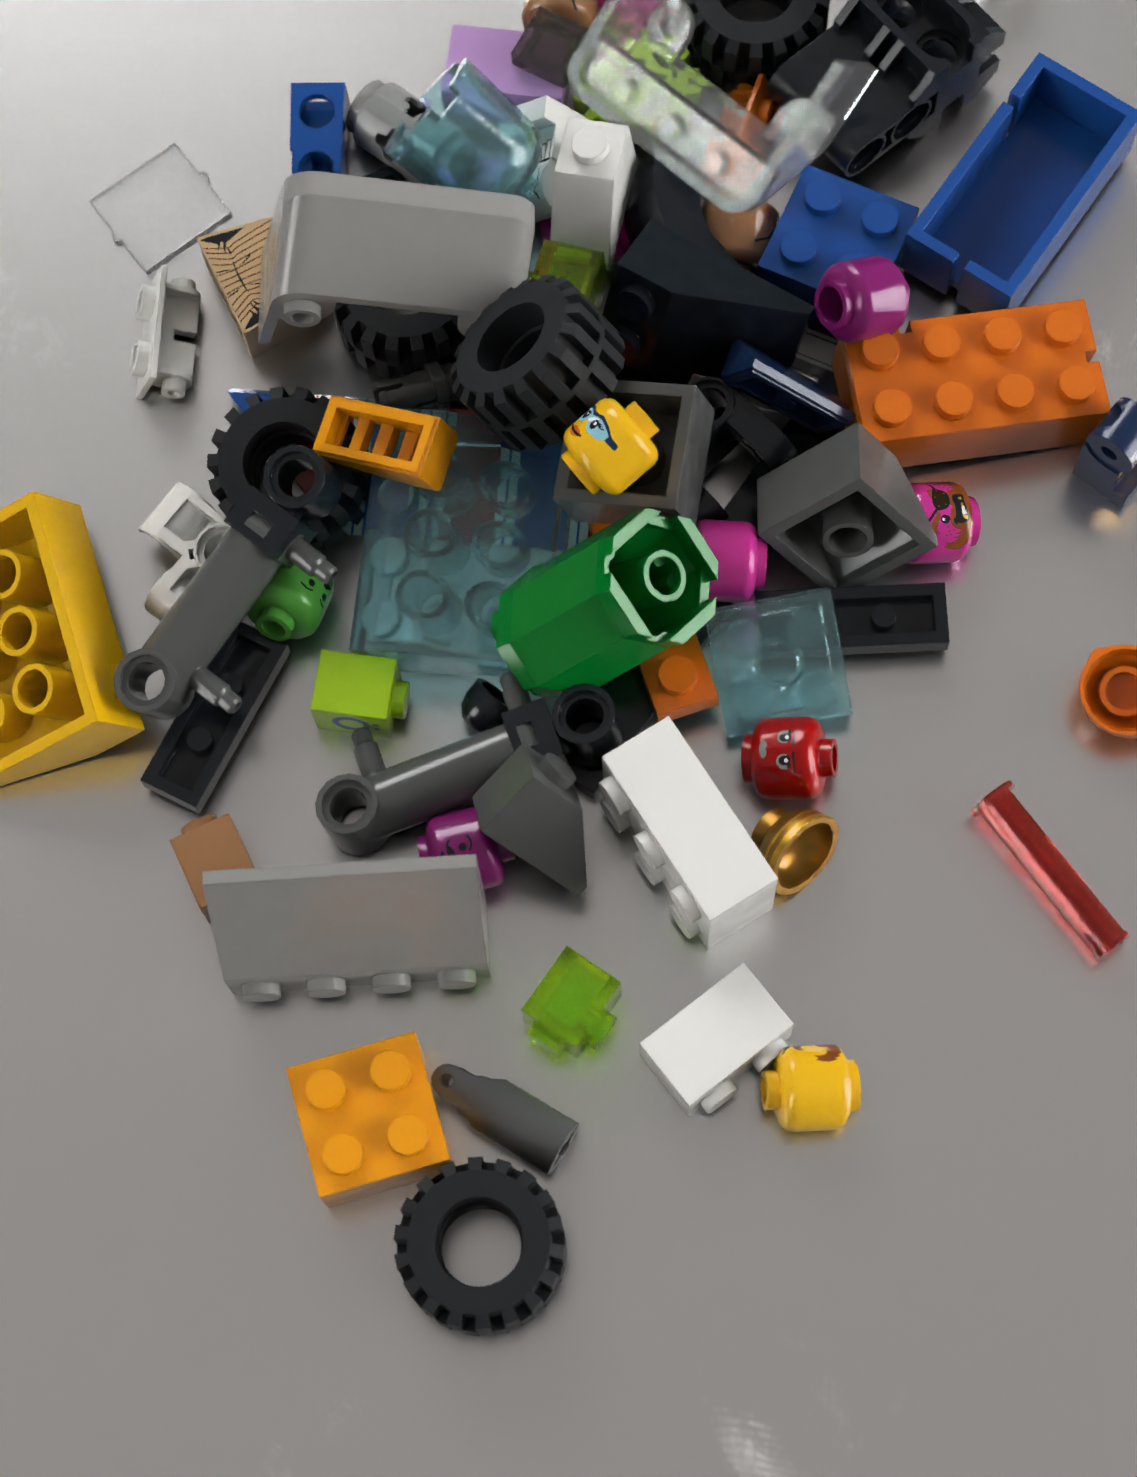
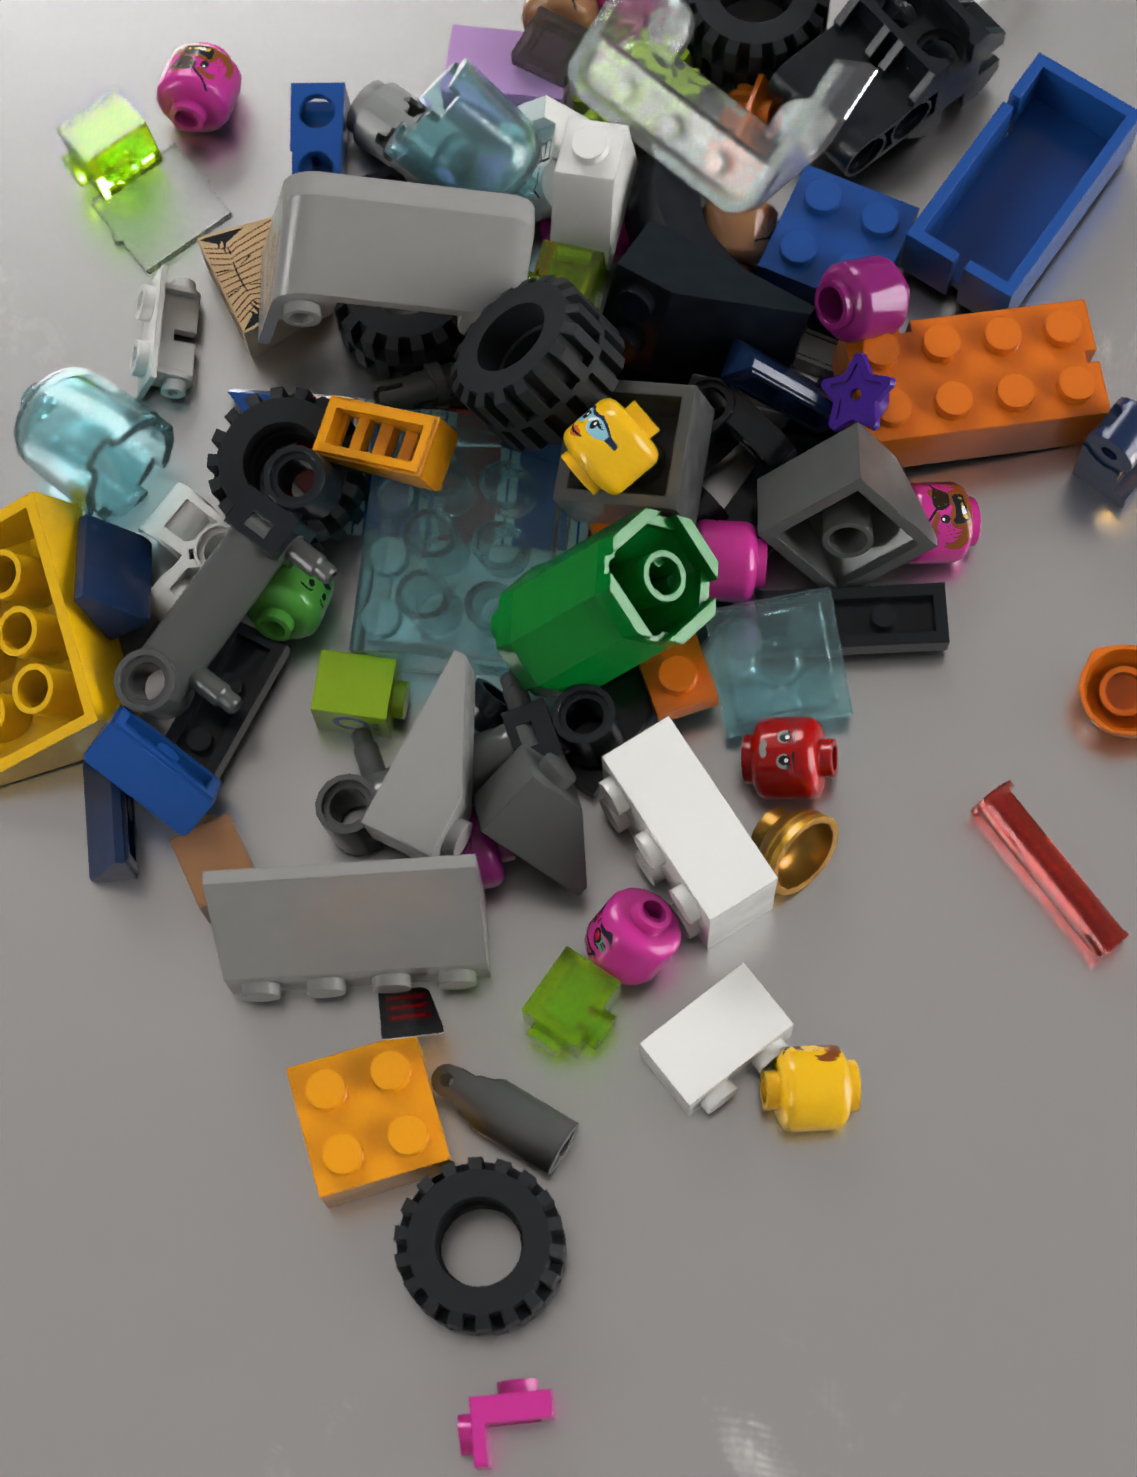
none -> clear light blue cylinder [13,367,174,522]
none -> clear neon green brick [57,90,164,201]
none -> dark blue slope [74,514,152,640]
none -> dark blue slope [83,761,139,883]
none -> blue slope [84,704,222,836]
none -> dark pink head [156,42,242,132]
none -> light grey slope [361,650,476,858]
none -> black sticker [378,987,444,1040]
none -> dark pink bracket [458,1378,556,1471]
none -> dark pink head [584,887,682,986]
none -> dark purple plate [821,353,896,432]

